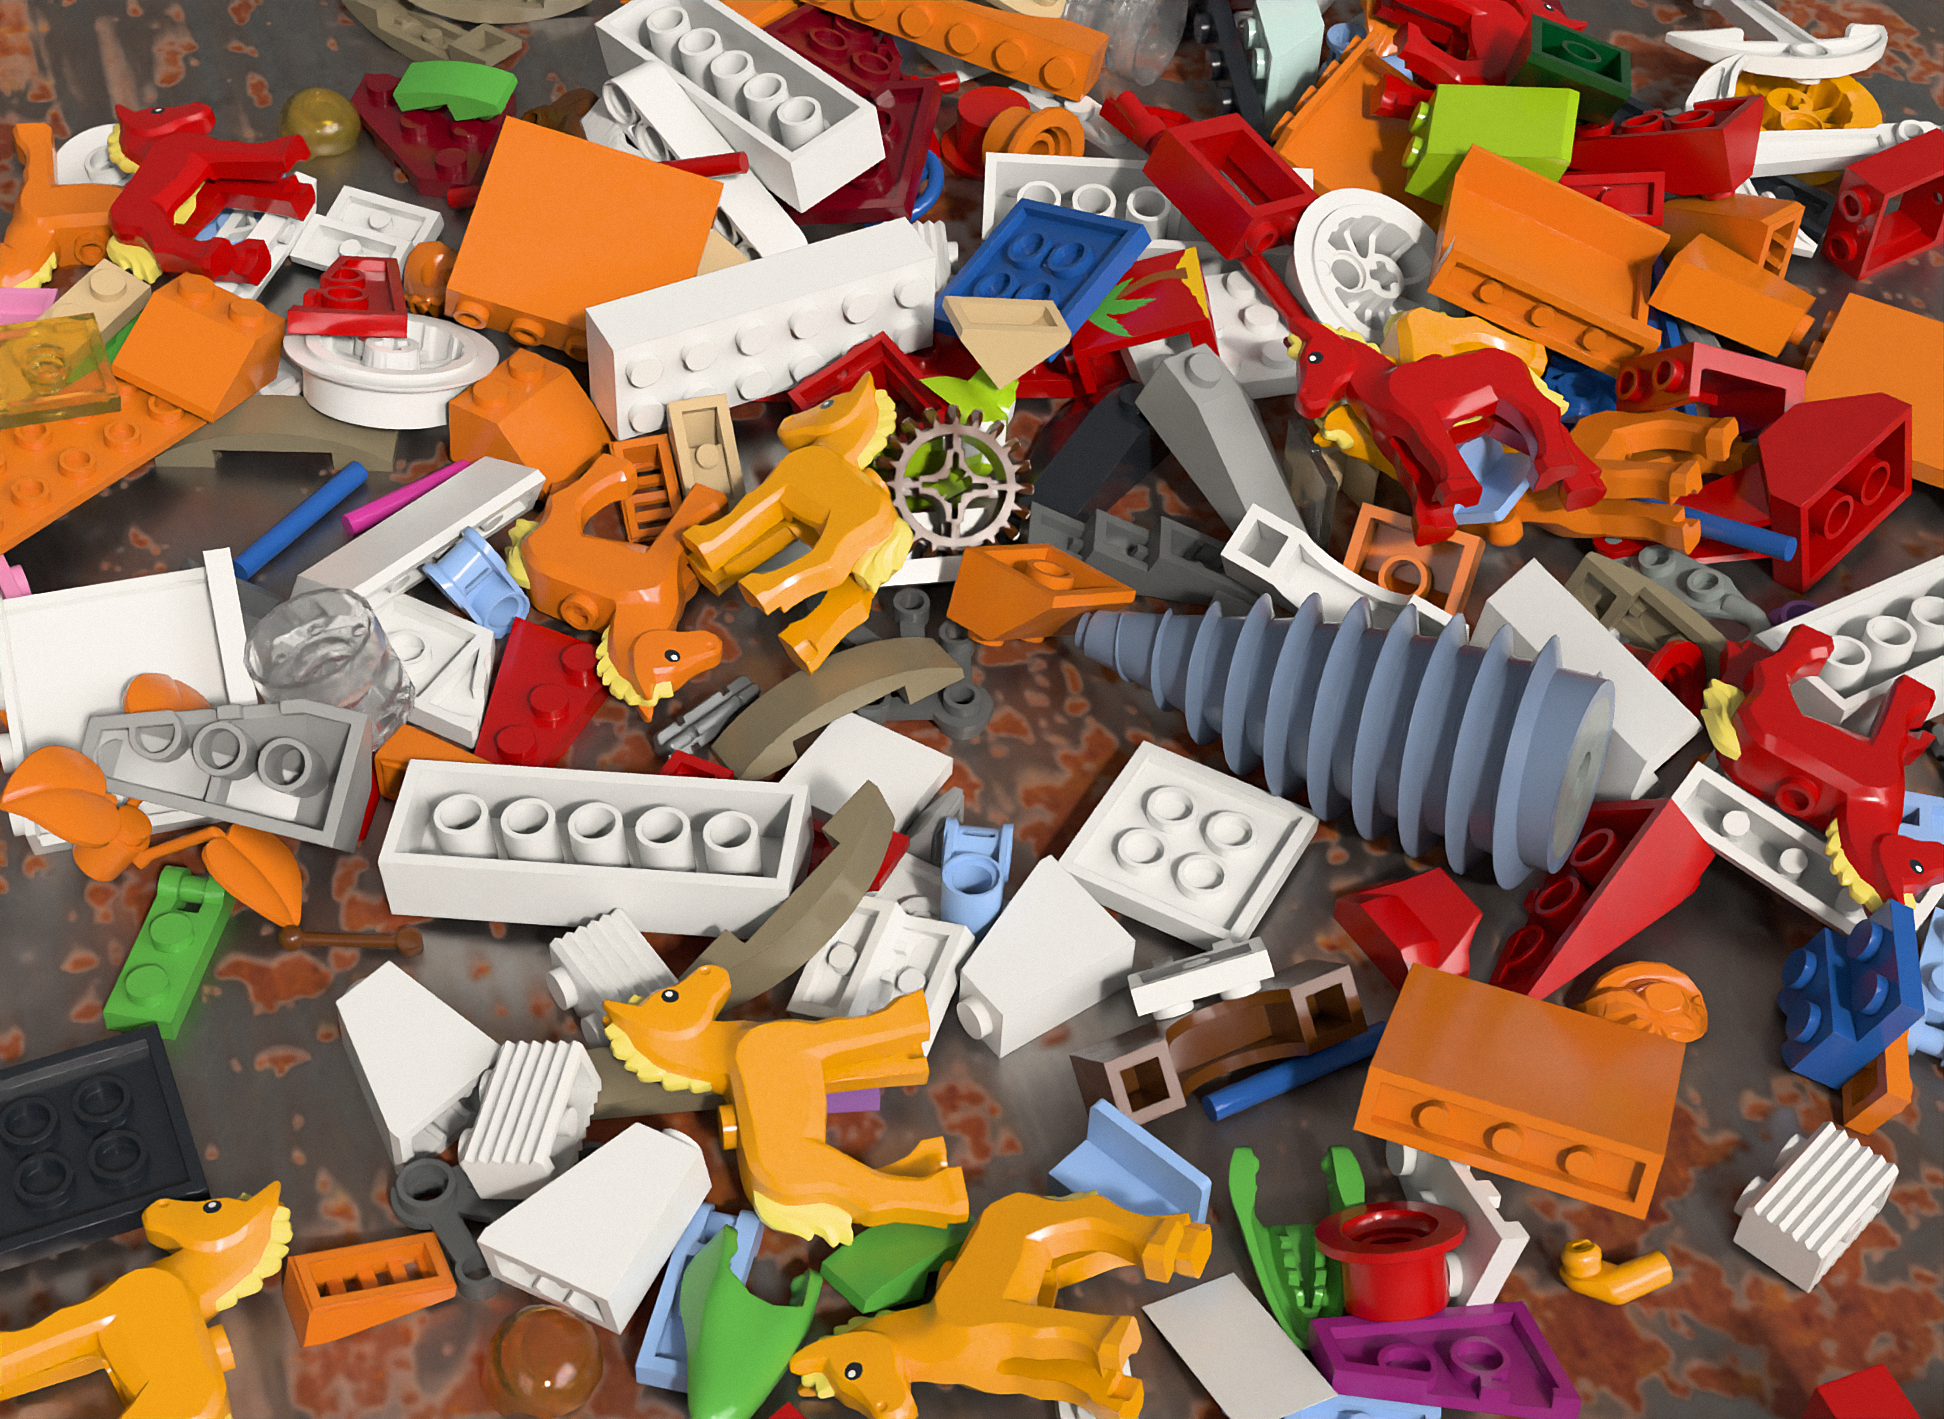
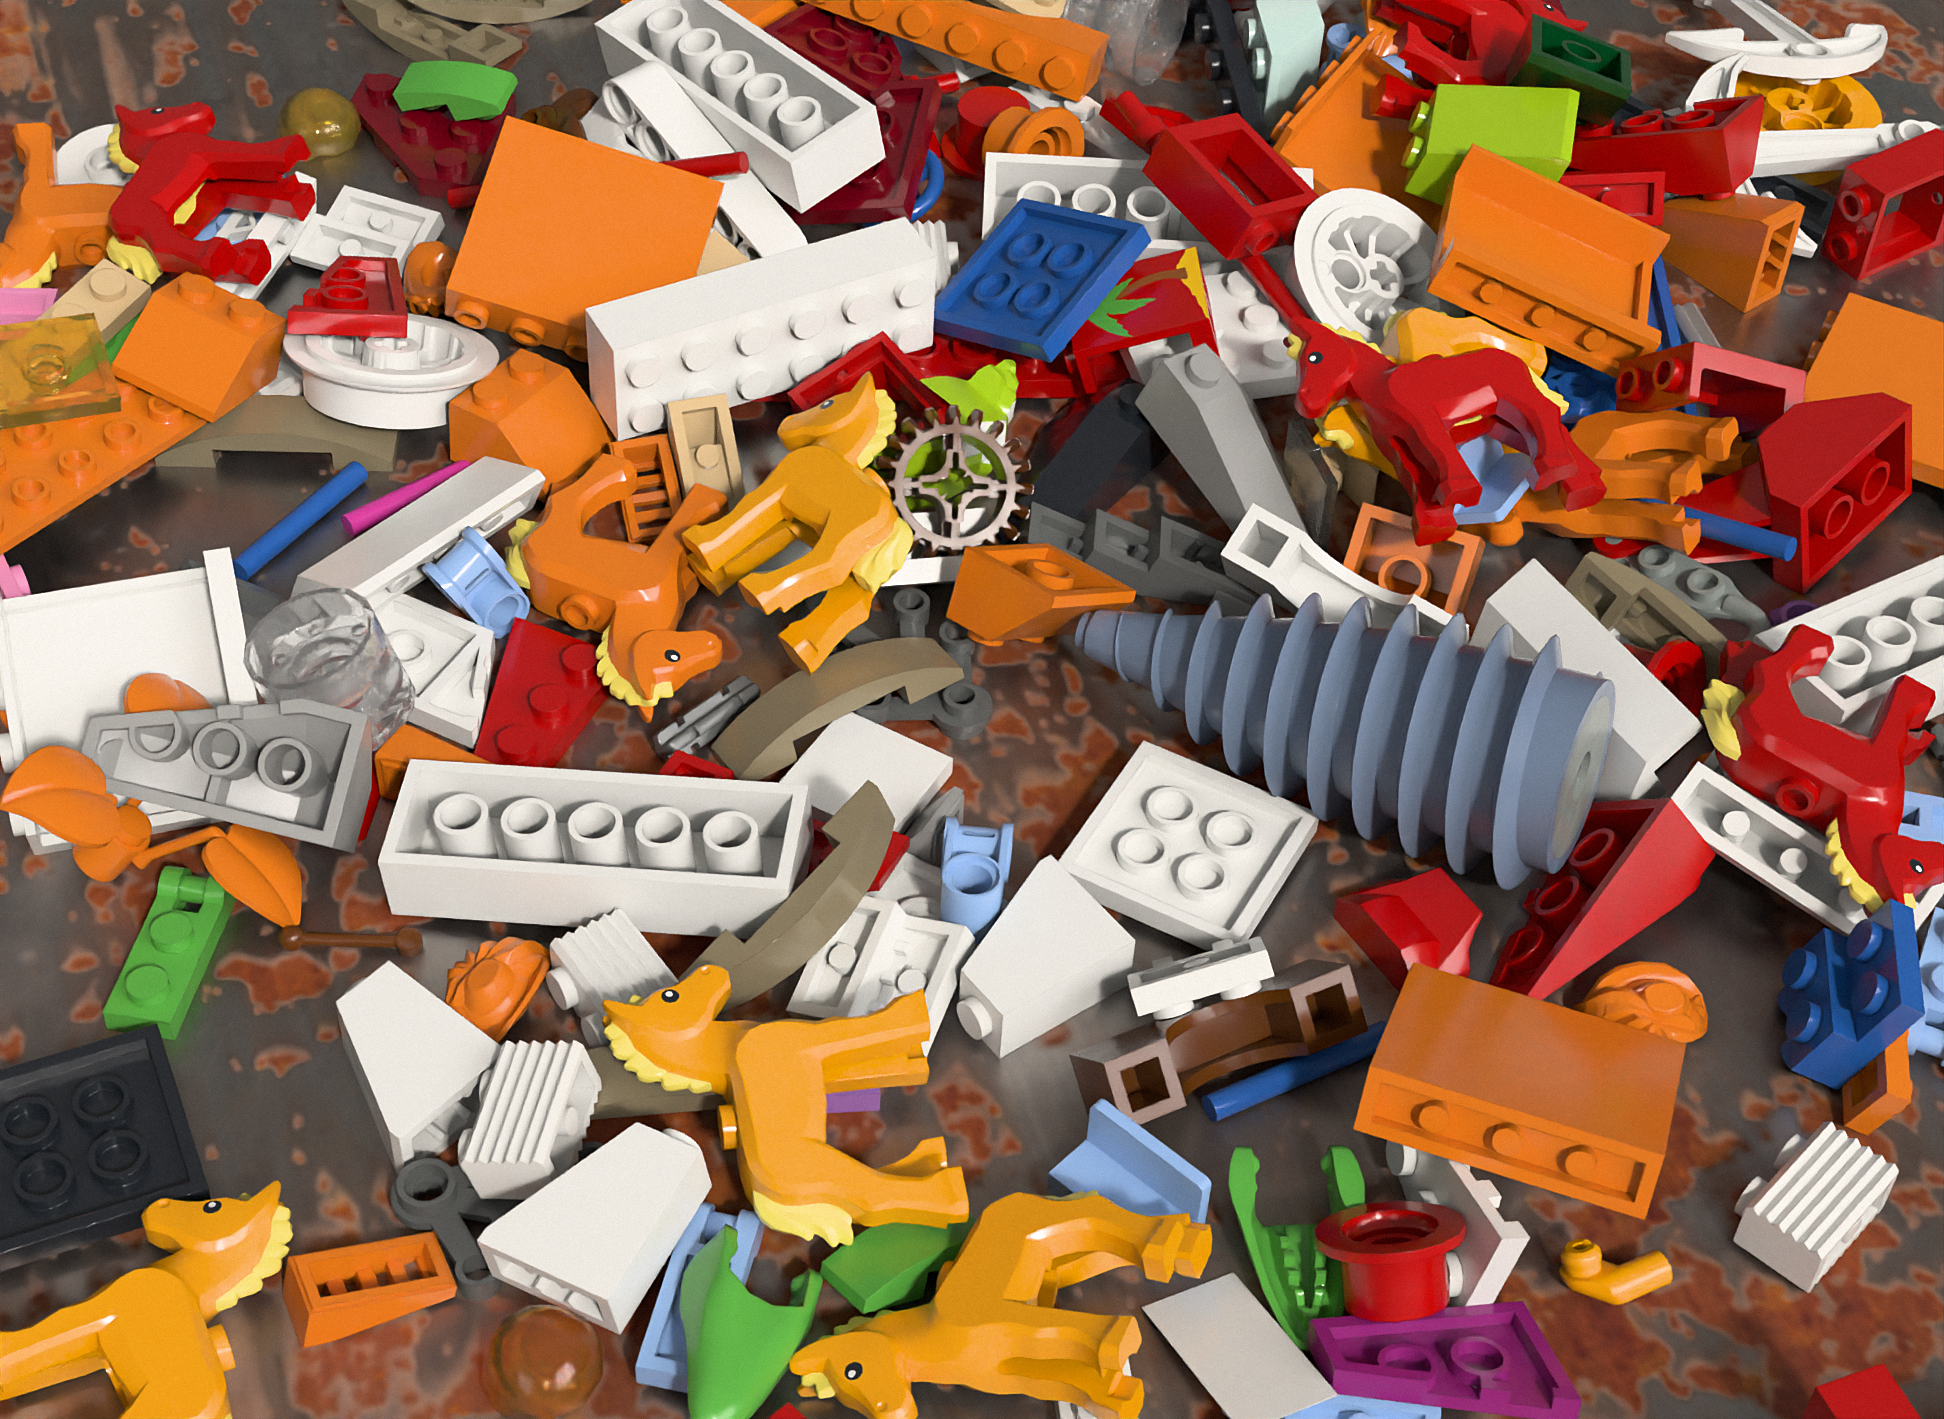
tan slope [942,296,1072,390] -> none
orange slope [1648,233,1816,358] -> none
none -> orange hat [444,937,552,1043]

